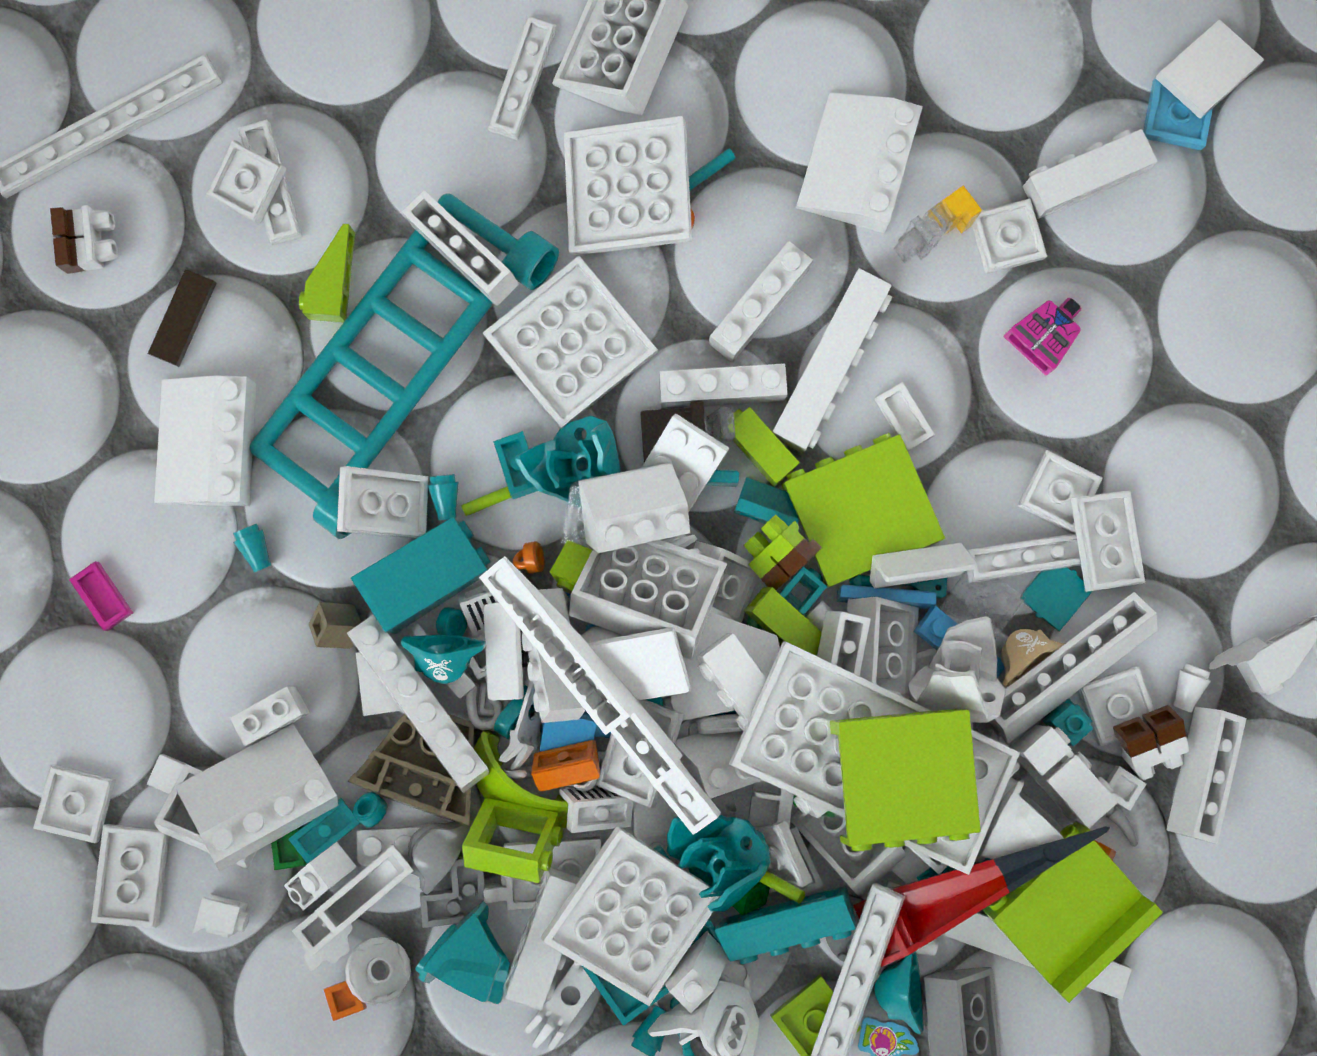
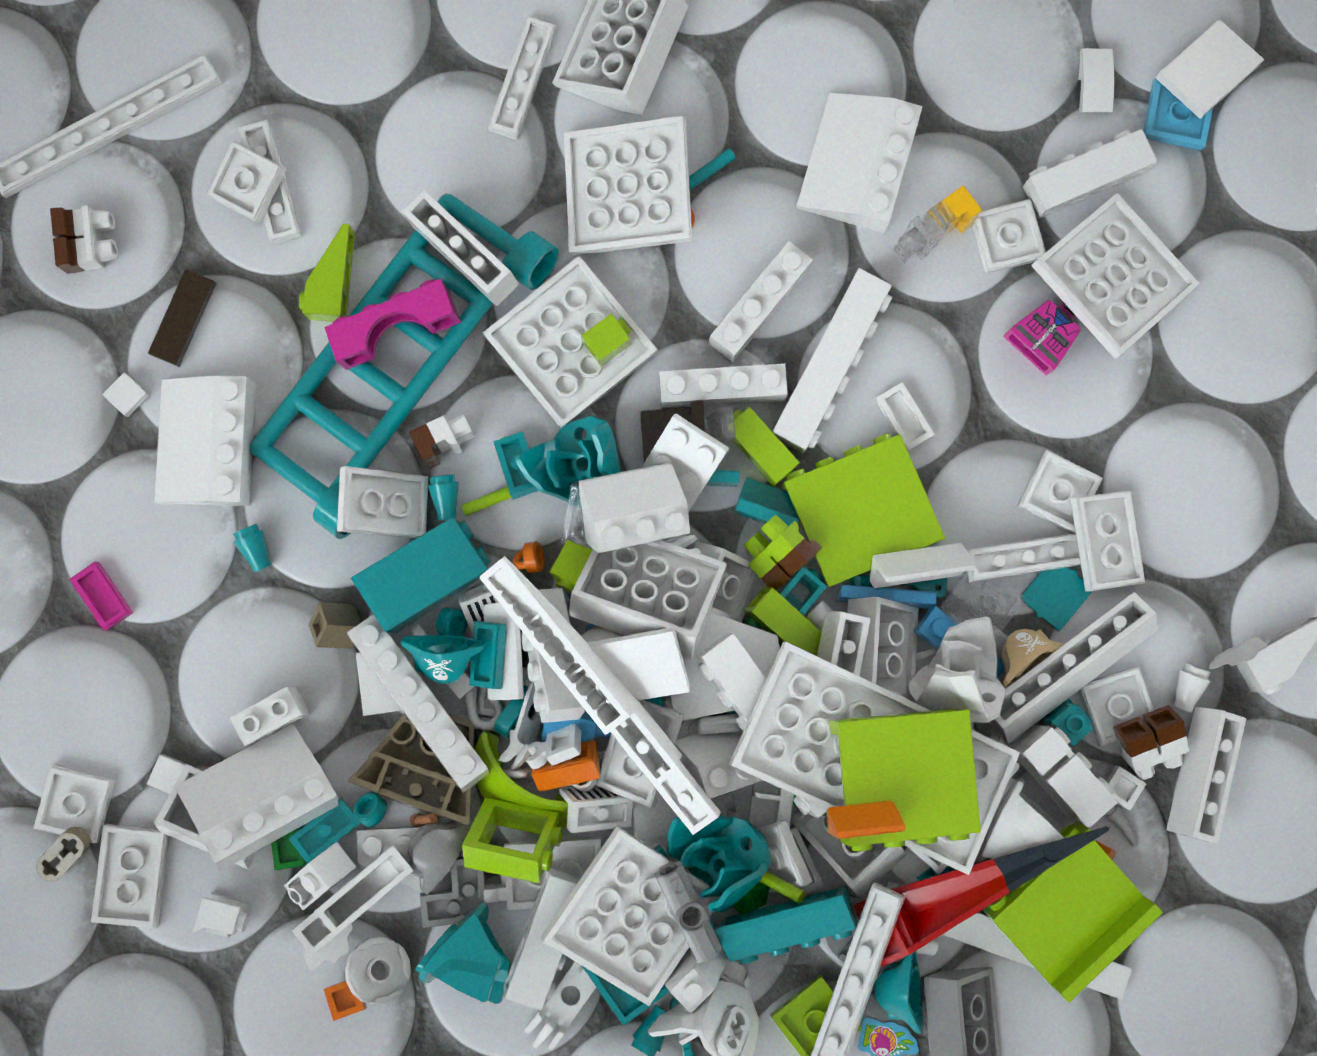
none -> beam [36,826,91,881]
none -> white tile [102,372,149,417]
none -> dark pink arch [324,279,461,370]
none -> white hips [409,415,475,469]
none -> nougat piece [410,813,438,827]
none -> teal tile [469,621,507,689]
none -> white plate [526,723,581,769]
none -> lime brick [581,313,632,367]
none -> light grey piece [654,861,722,963]
none -> orange slope [827,801,906,839]
none -> white plate [1031,193,1200,359]
none -> white slope [1078,48,1114,112]

